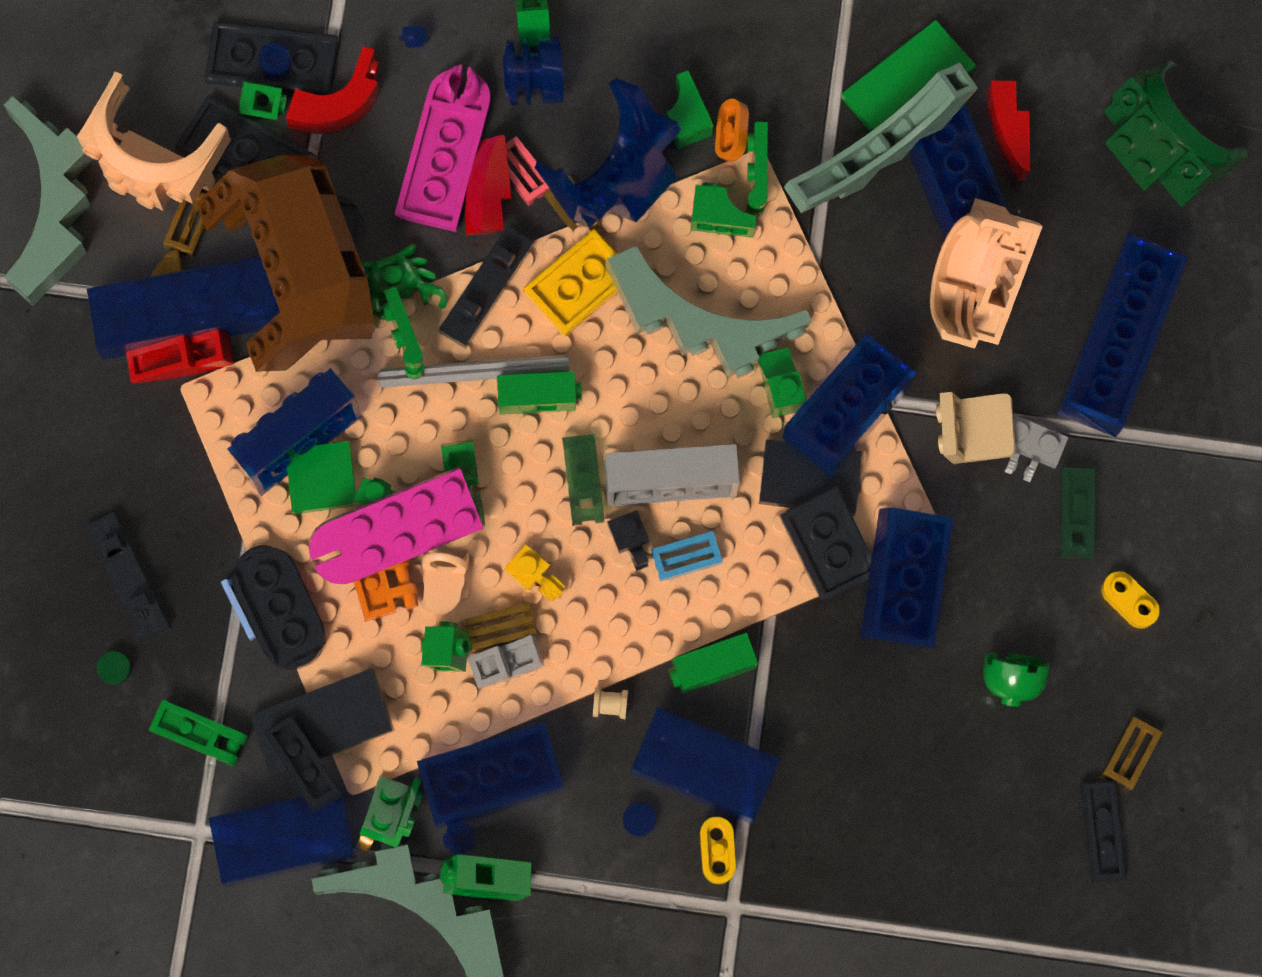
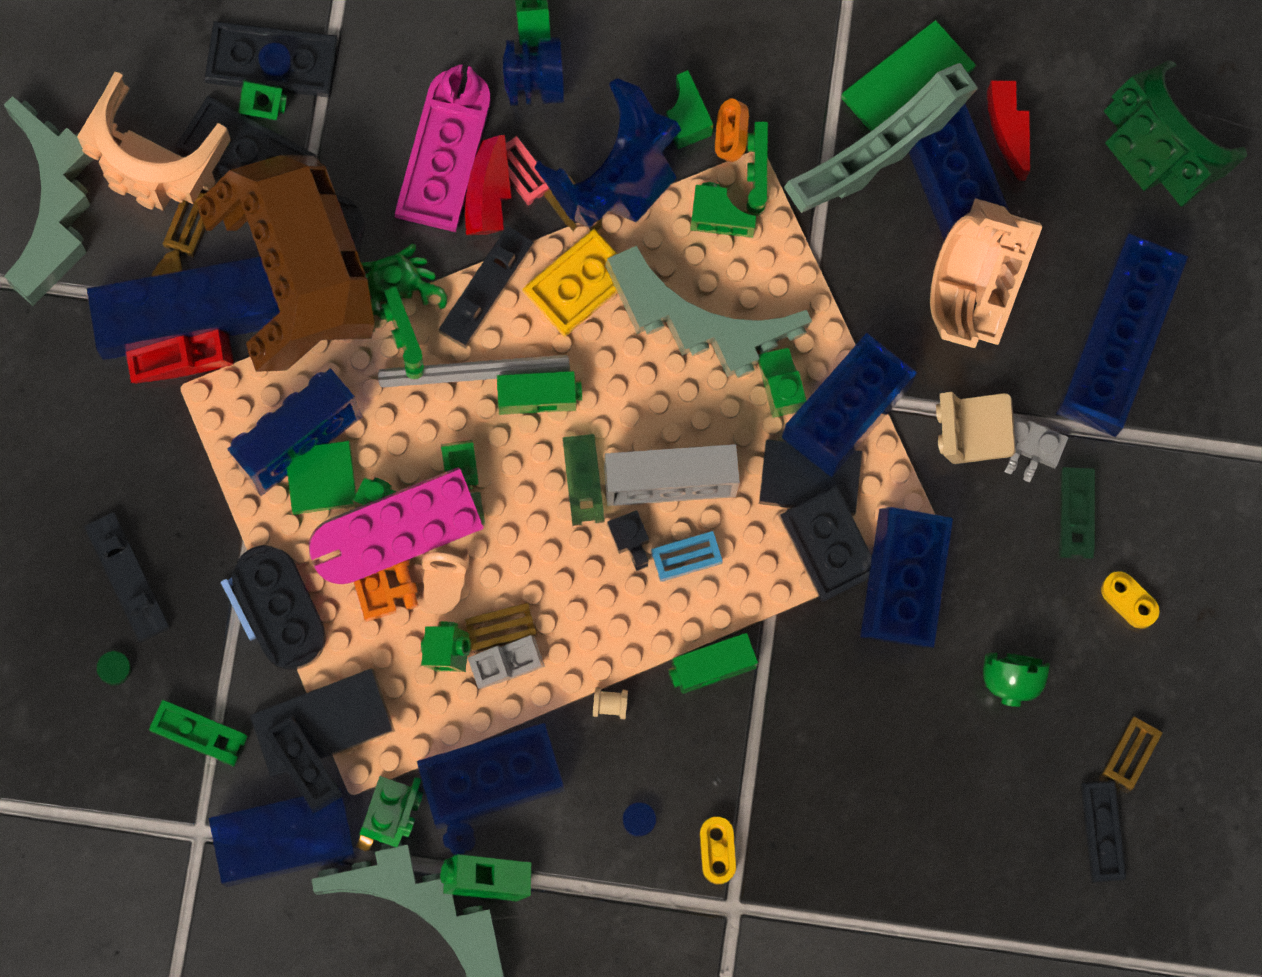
red arch [286,46,380,134] -> none
clear blue plate [399,26,429,48] -> none
yellow plate [504,544,565,602] -> none
clear blue brick [631,708,780,824] -> none

